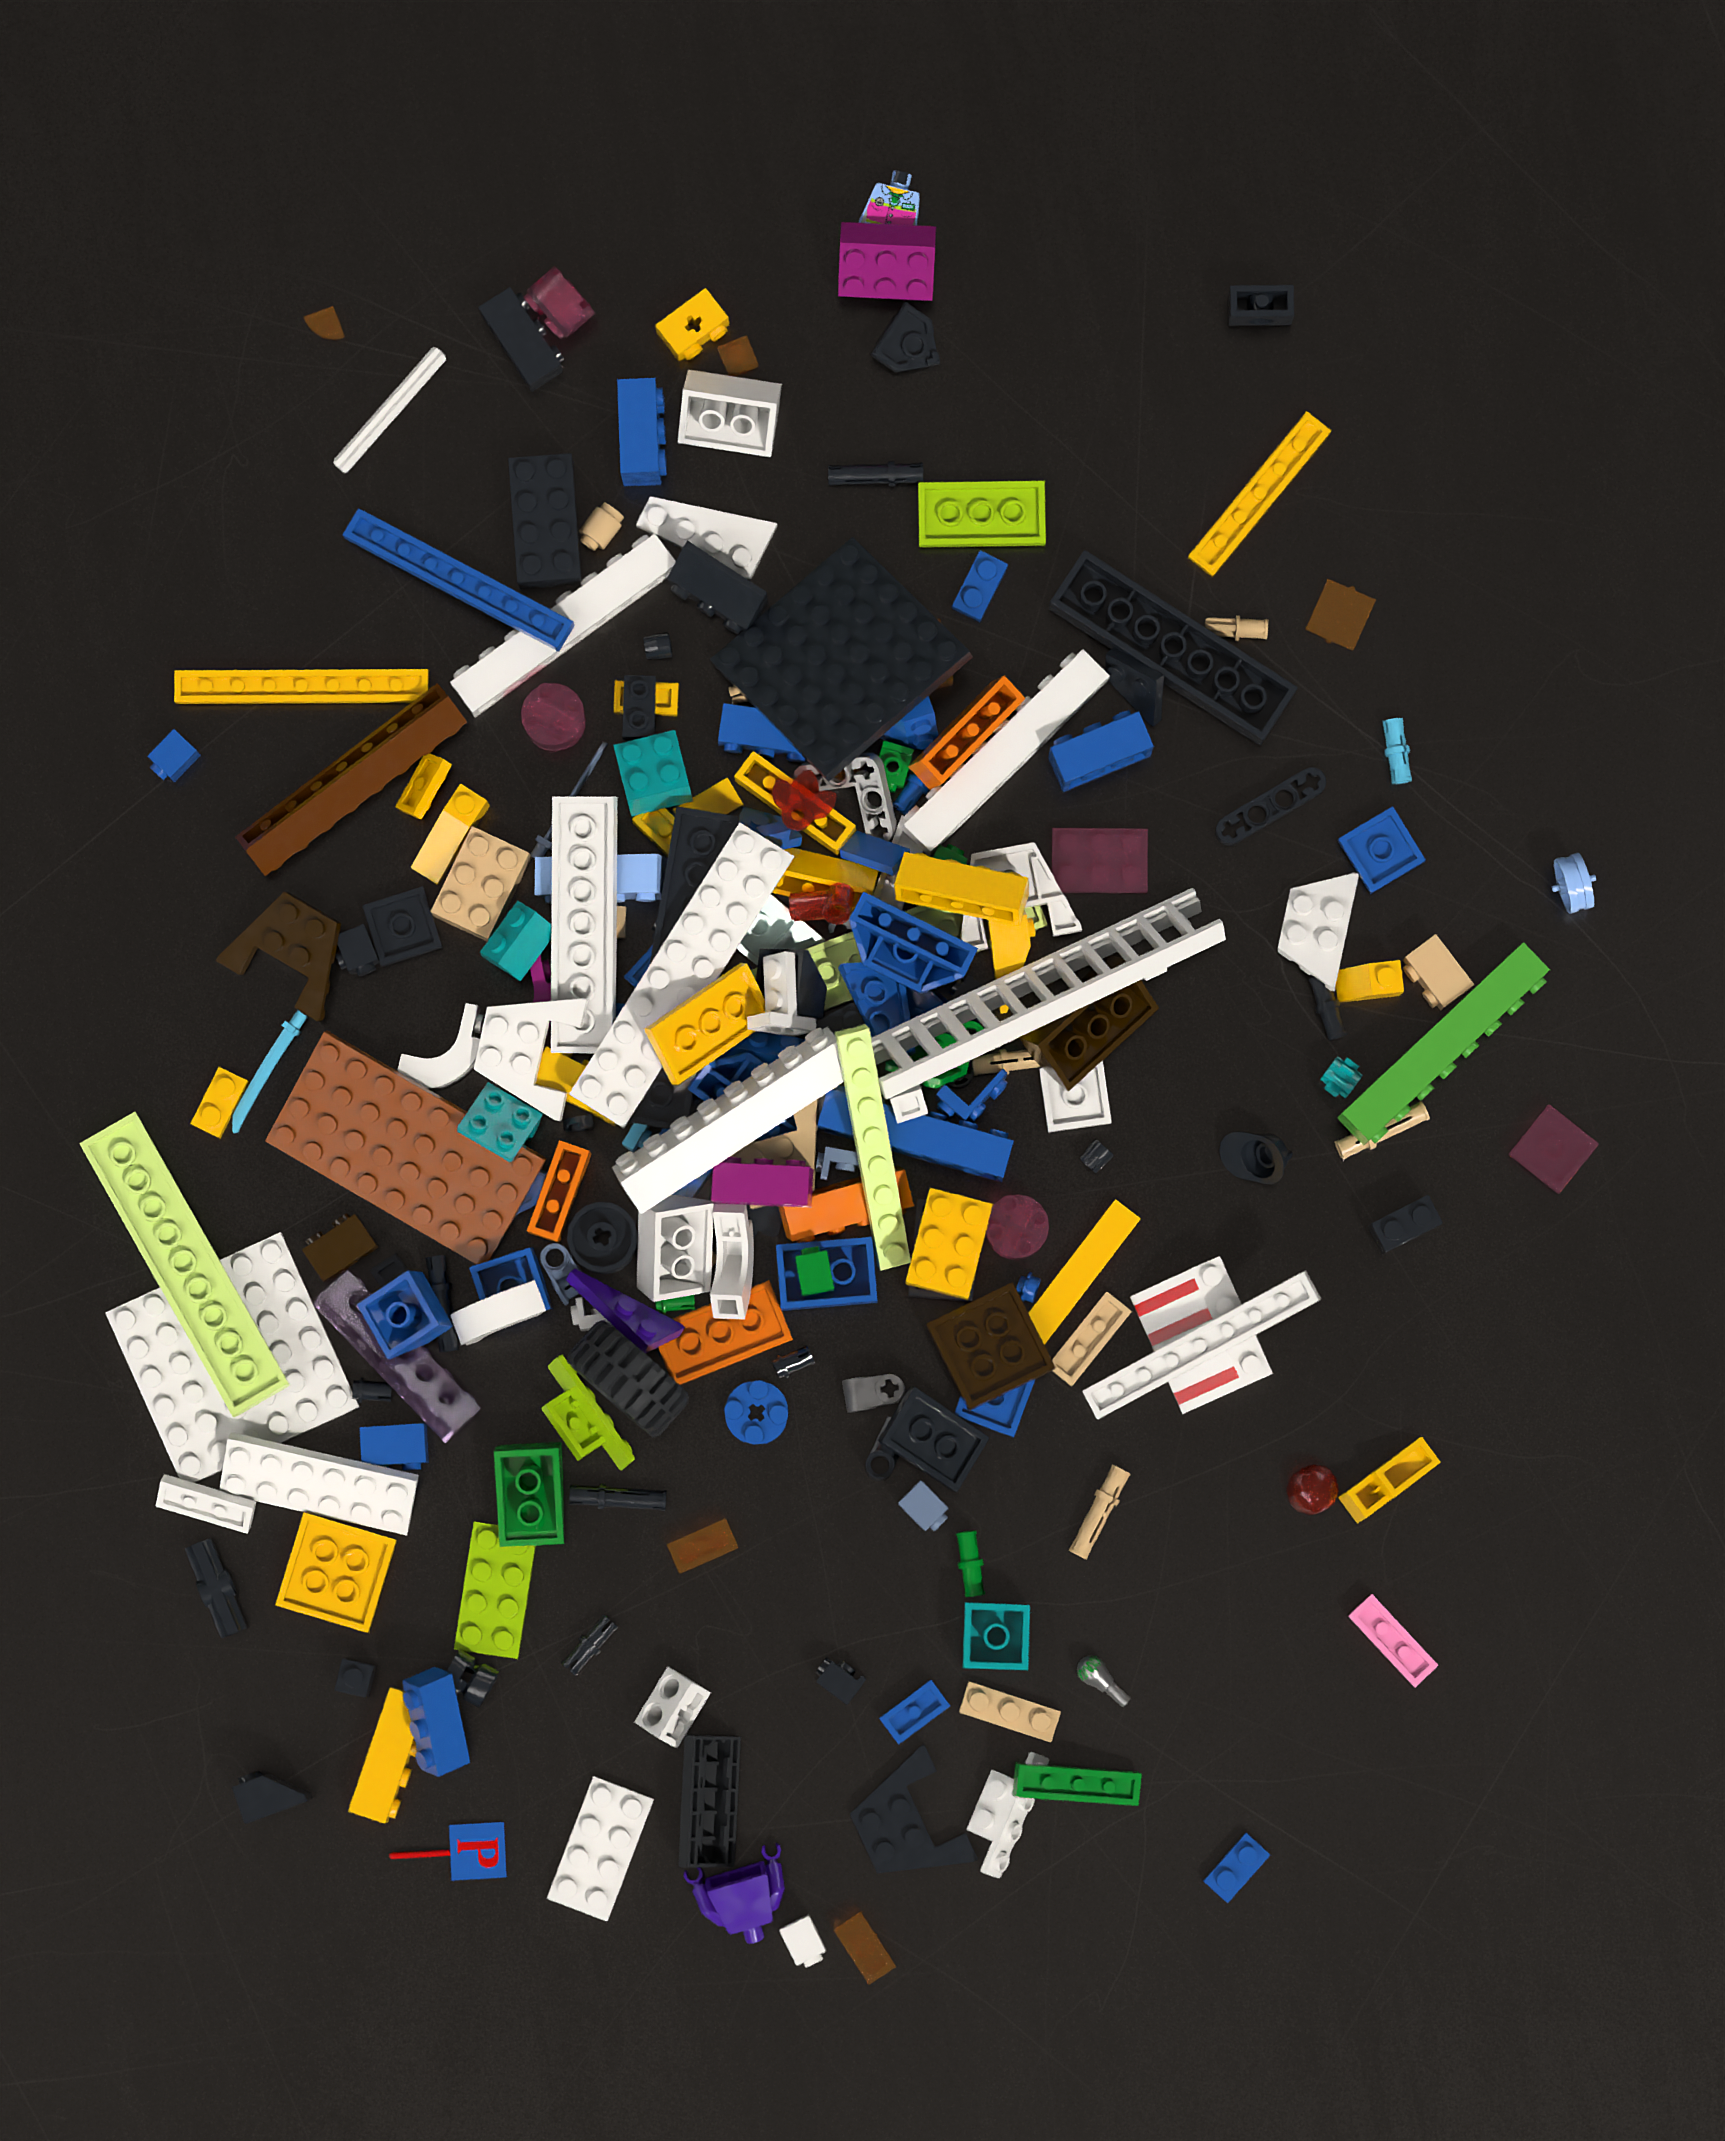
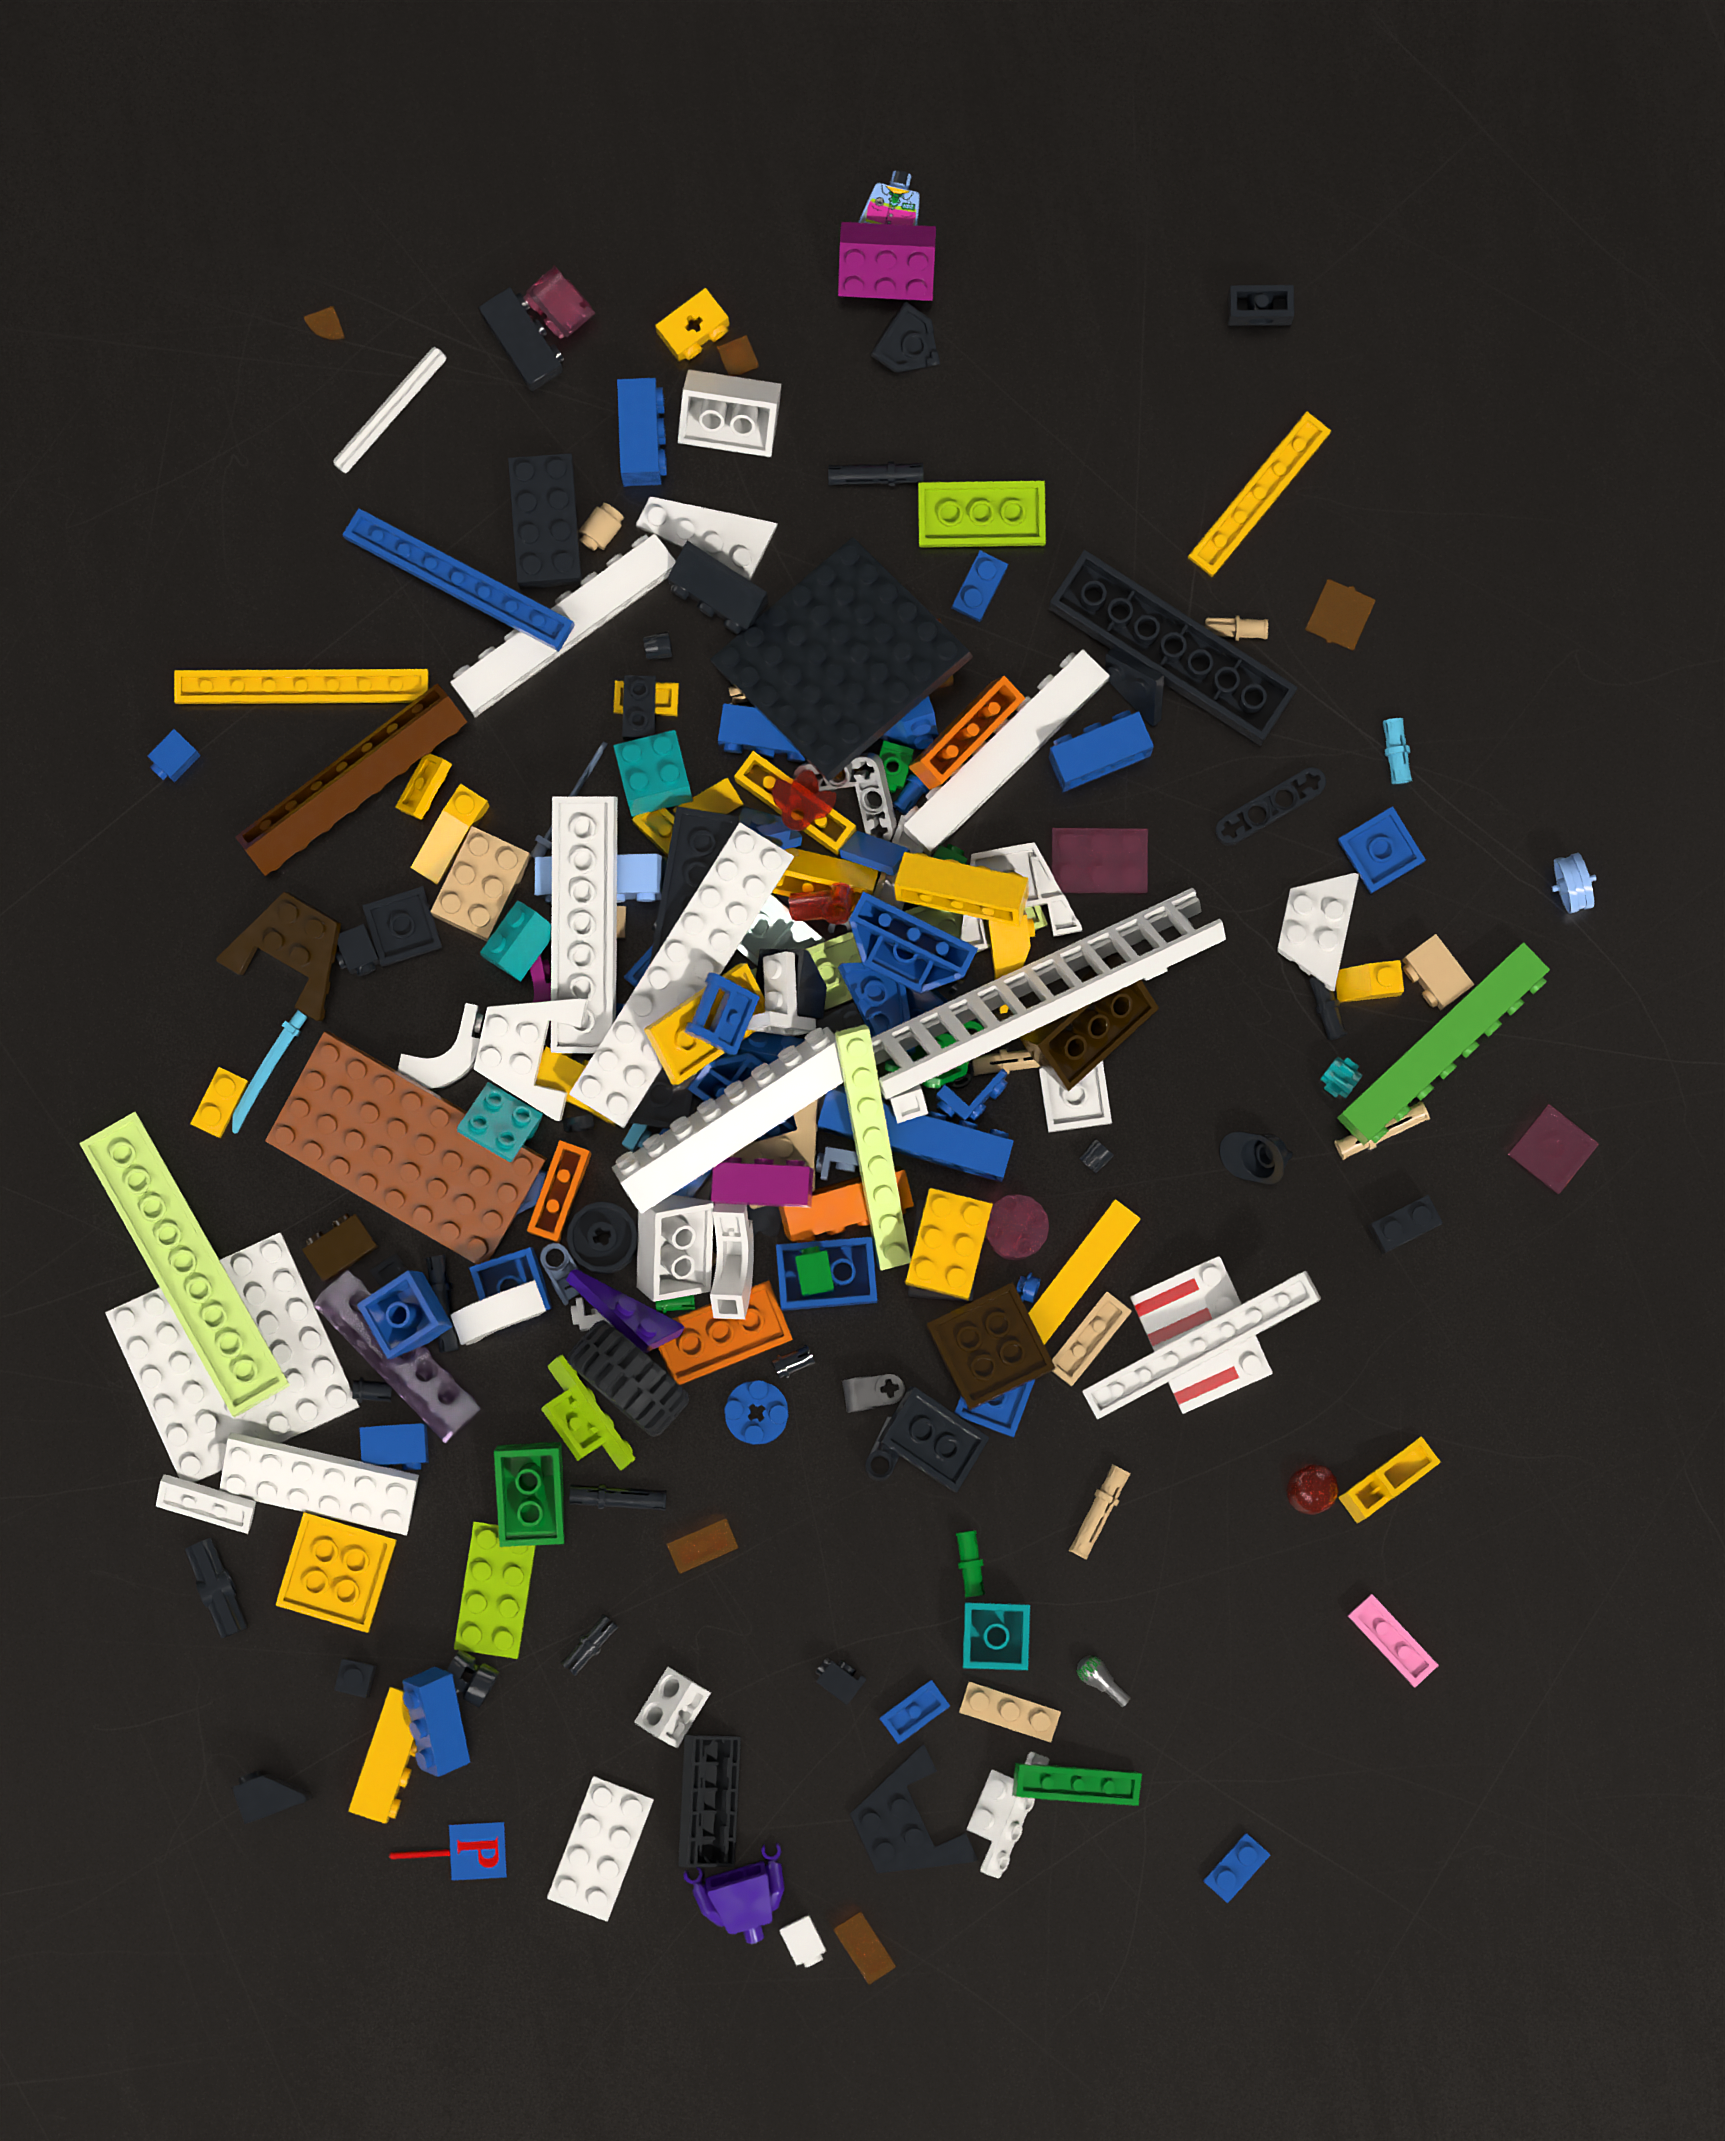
clear pink brick [521,683,586,752] -> none
sand blue brick [898,1481,948,1531] -> none
none -> blue plate [684,972,760,1055]

